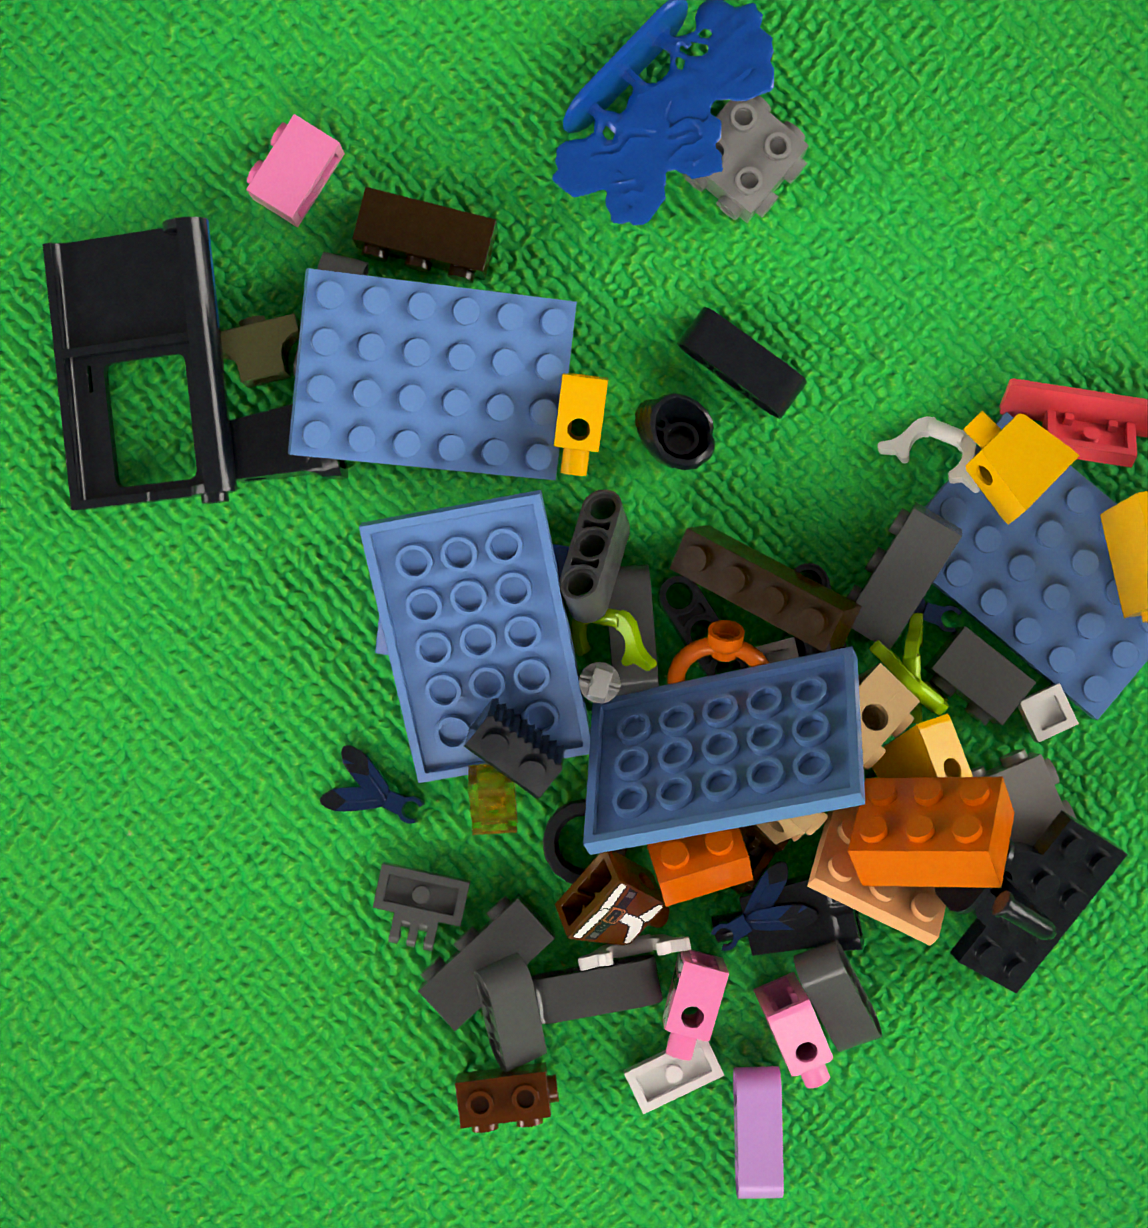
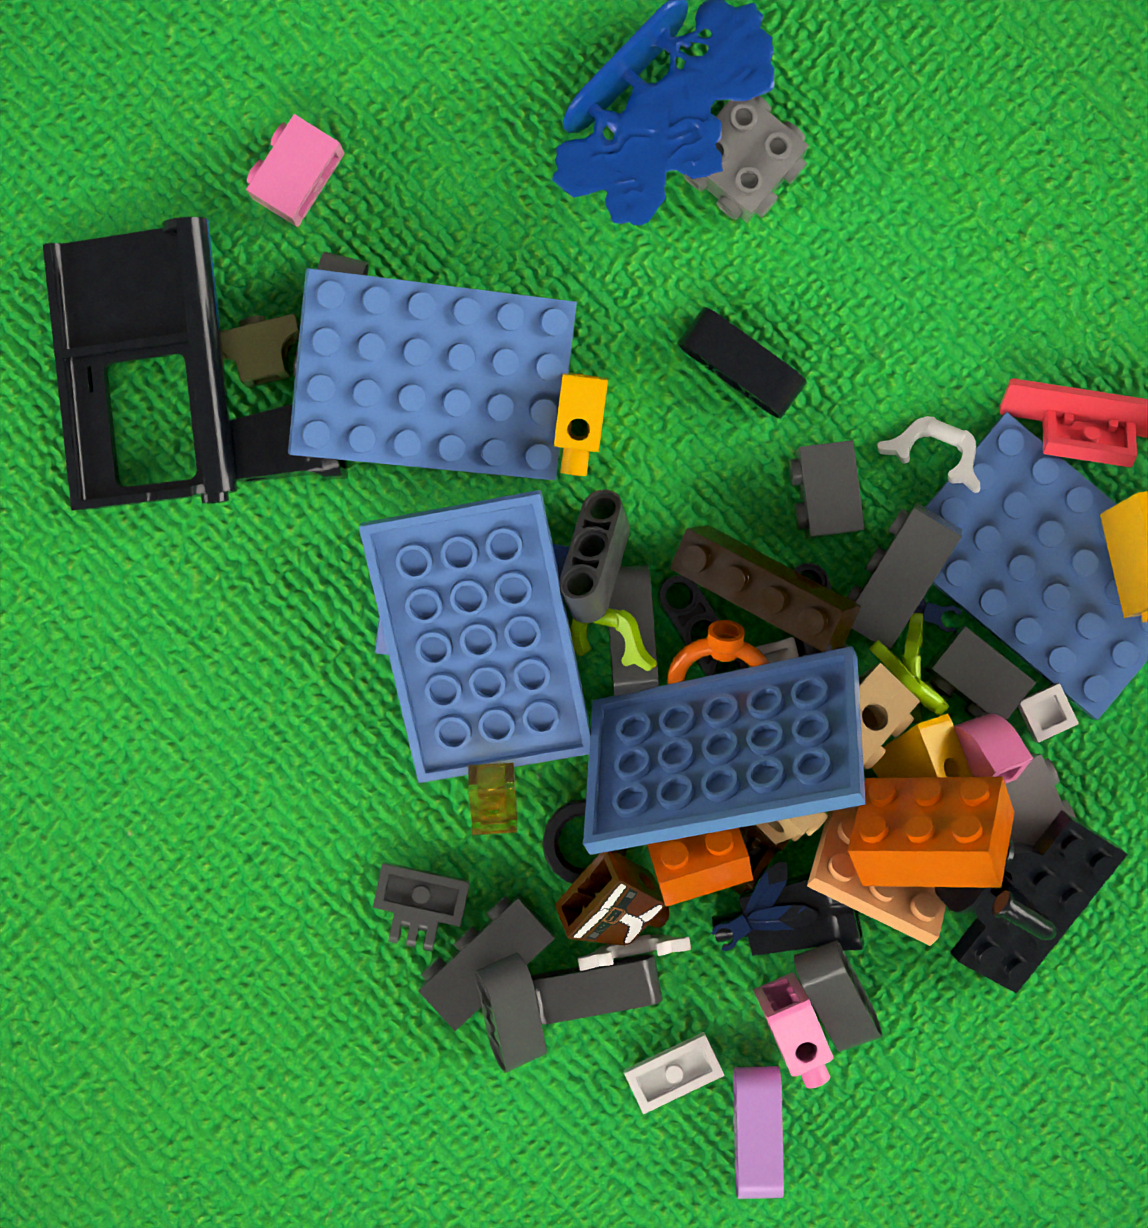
dark blue piece [320,745,425,824] -> none
dark brown brick [352,187,498,283] -> none
reddish brown brick [455,1062,559,1133] -> none
black brick [464,698,565,799] -> none
light grey hinge [579,662,621,704] -> none
black hair [635,393,715,470] -> none
bright pink torso [663,950,729,1061] -> none
yellow torso [963,410,1079,525] -> none
none -> dark grey brick [789,440,865,539]
none -> bright pink brick [954,713,1033,784]

